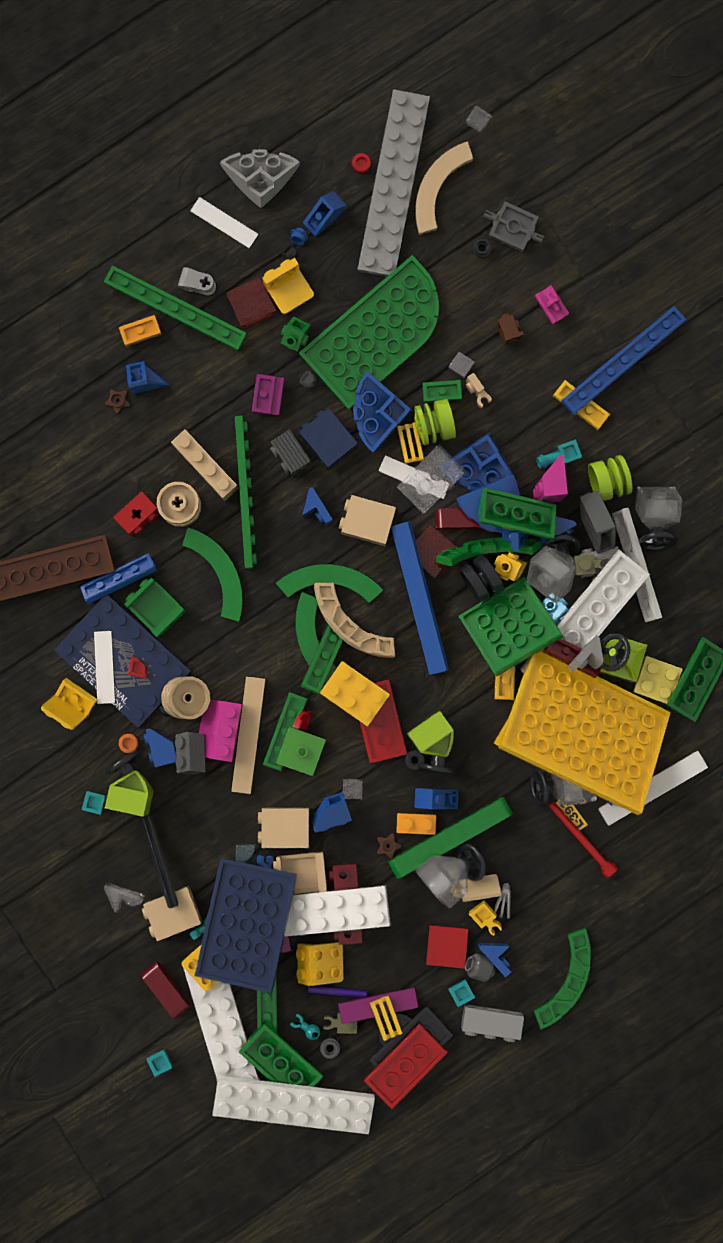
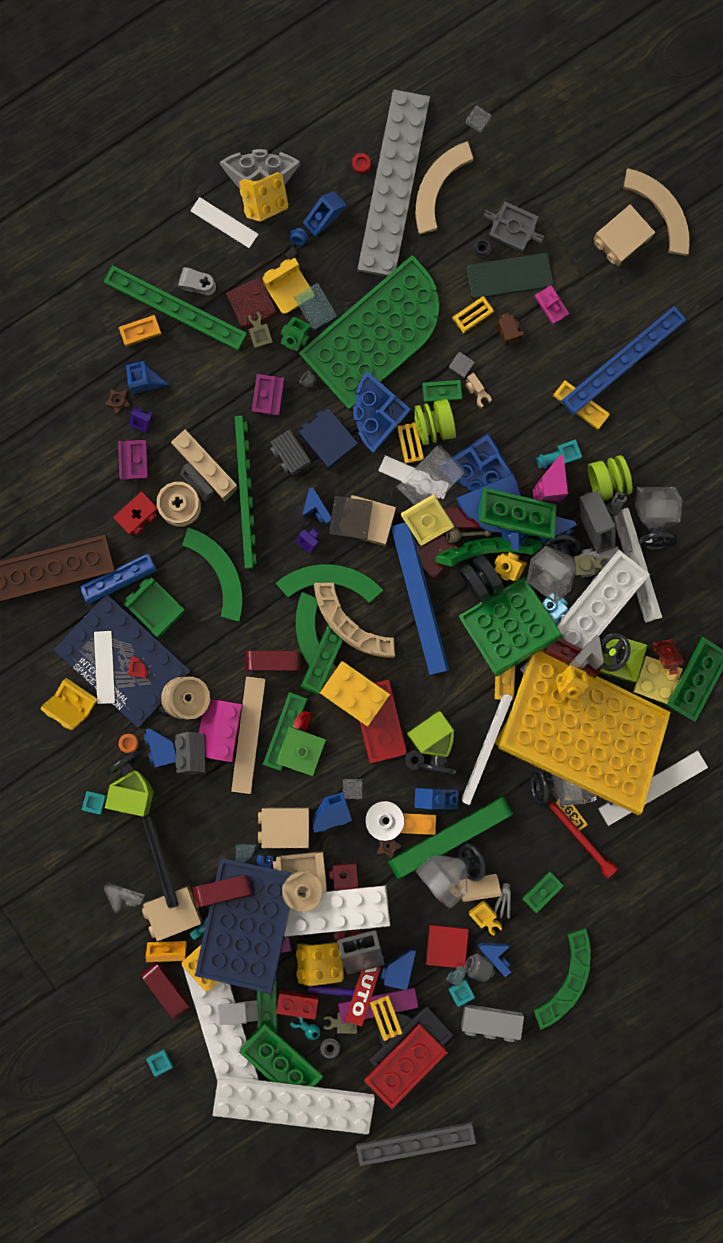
none -> magenta plate [118,440,148,480]
none -> dark purple tile [129,407,152,433]
none -> light orange plate [146,941,187,962]
none -> dark grey tile [180,462,213,502]
none -> dark red beam [193,875,252,908]
none -> light grey slope [218,1000,258,1025]
none -> yellow bracket [239,172,288,222]
none -> dark red beam [245,651,301,671]
none -> olive plate [248,312,272,348]
none -> red brick [276,990,319,1019]
none -> tan plate [282,872,323,912]
none -> clear light blue plate [294,283,337,330]
none -> dark purple tile [296,528,319,554]
none -> clear smoke tile [329,496,373,540]
none -> dark grey brick [337,930,385,975]
none -> red sticker [345,956,384,1027]
none -> dark grey plate [356,1122,476,1166]
none -> white dish [366,801,404,840]
none -> blue slope [381,948,416,990]
none -> light yellow plate [401,494,454,546]
none -> dark tan hinge [446,527,491,543]
none -> clear light blue tile [446,966,467,987]
none -> yellow tile [452,296,494,334]
none -> white tile [462,693,513,805]
none -> clear green piece [467,253,553,299]
none -> green plate [522,871,564,913]
none -> yellow brick [556,665,589,700]
none -> tan panel [594,205,655,266]
none -> dark grey axle [606,492,627,521]
none -> tan tile [623,169,689,256]
none -> clear red plate [653,639,683,675]

